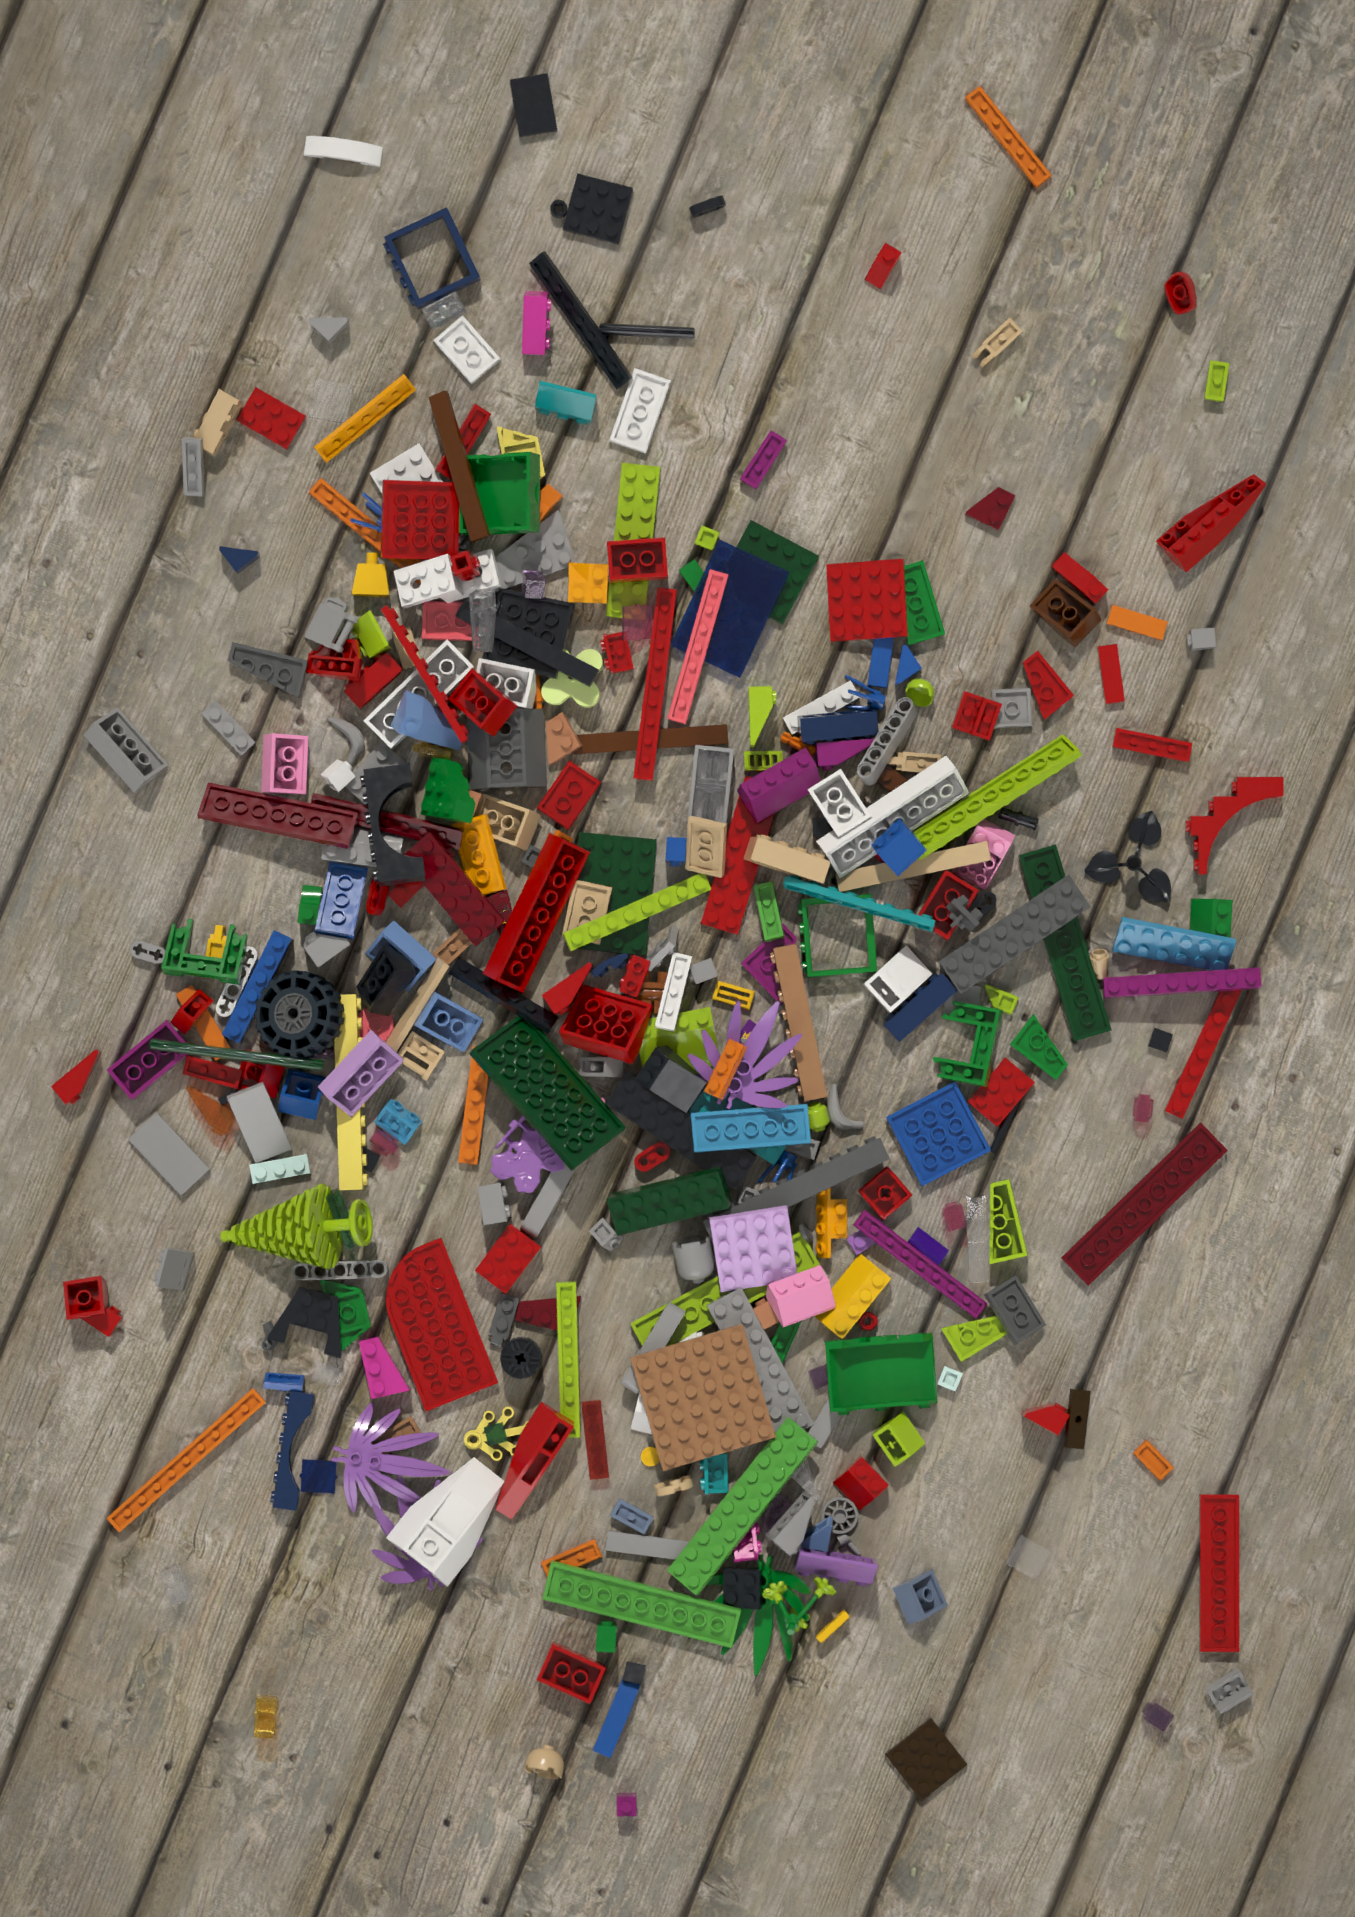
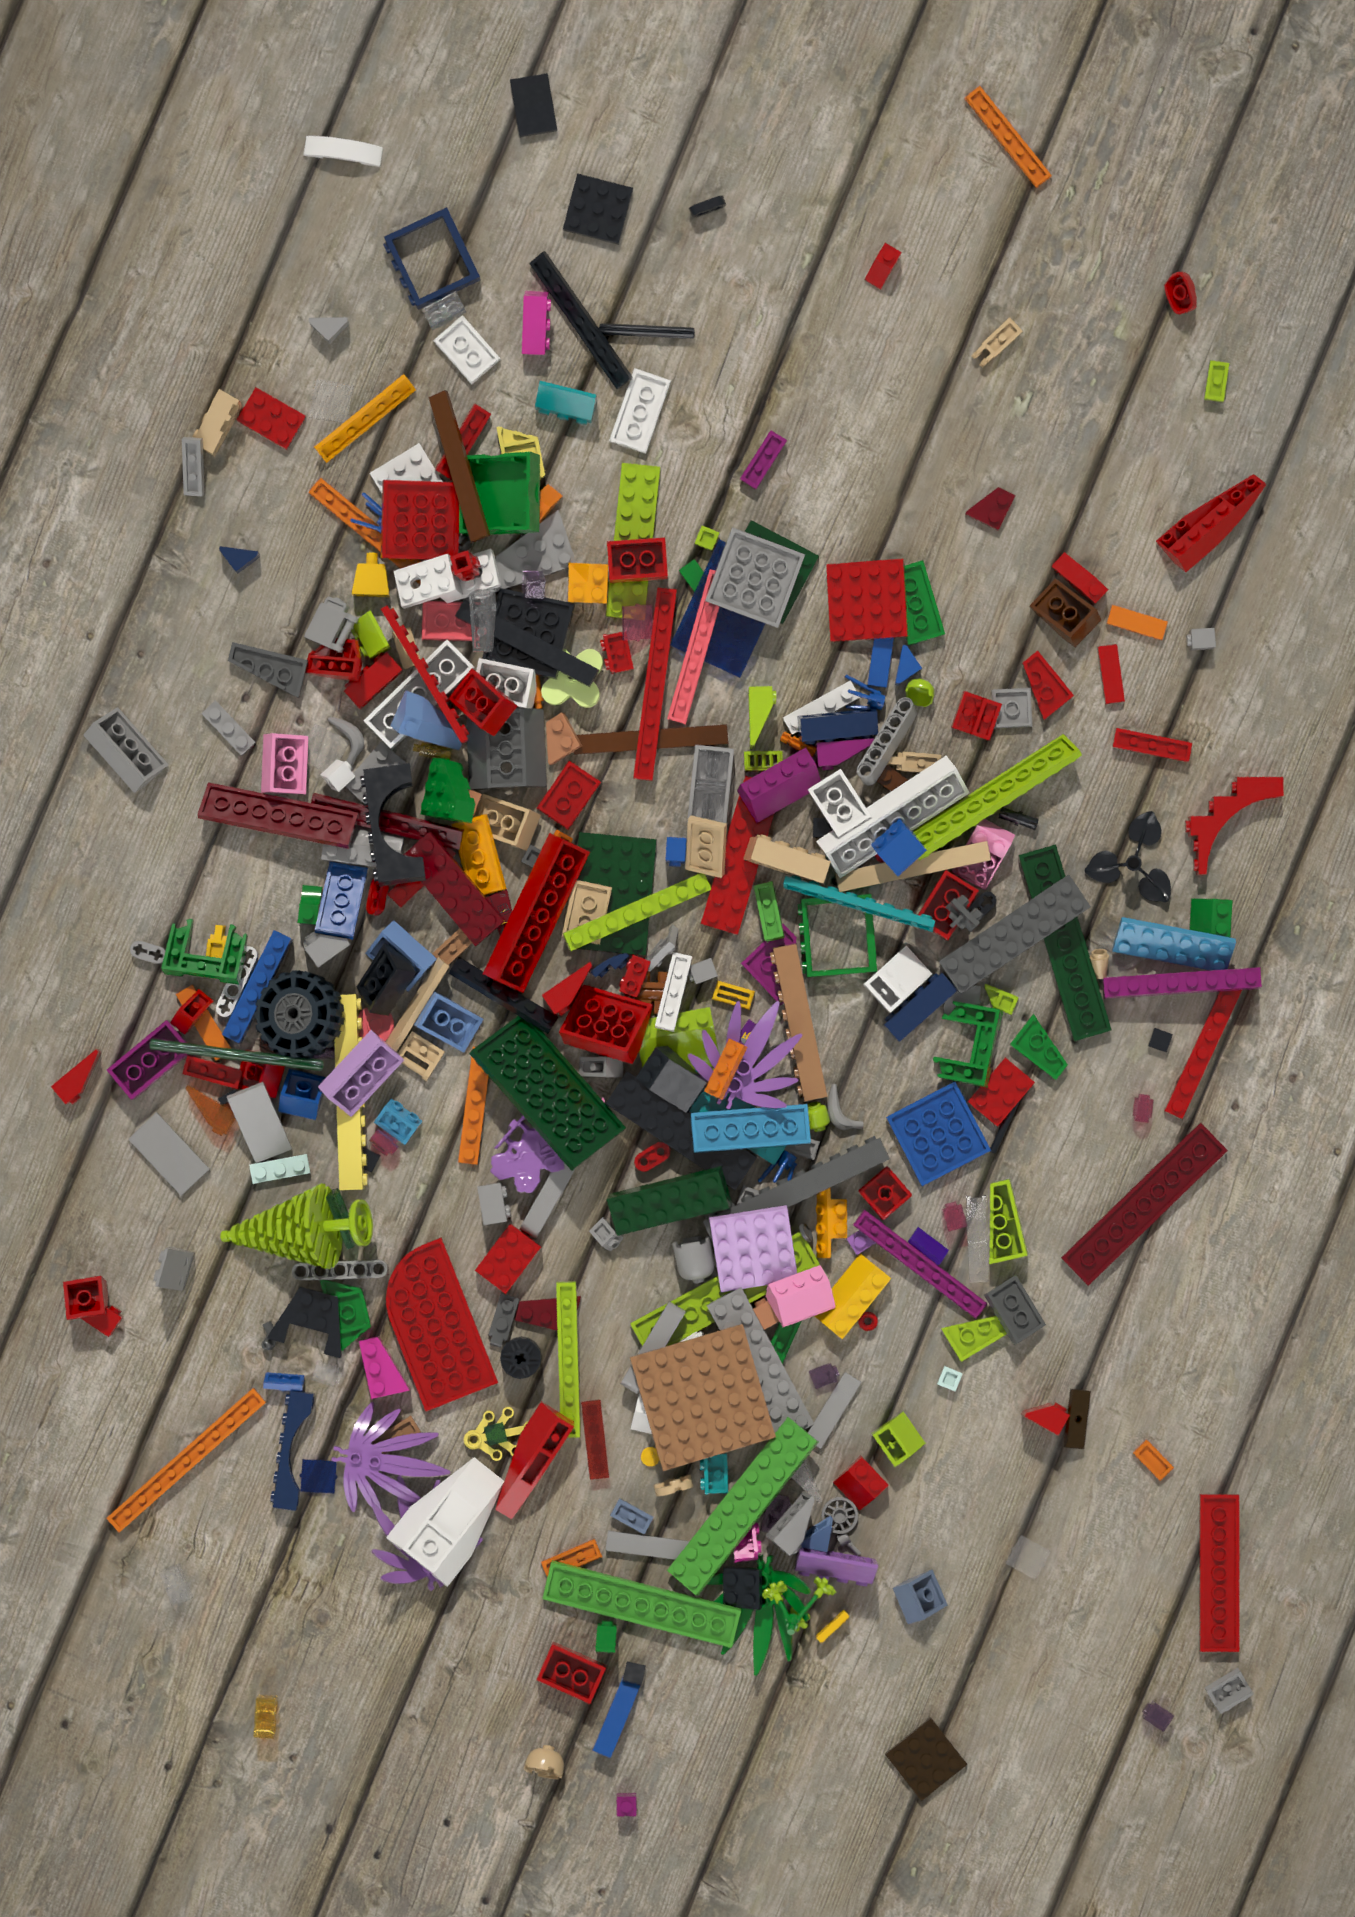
black bush [550,199,568,219] -> none
green panel [825,1333,938,1415] -> none
none -> light grey plate [705,527,805,628]

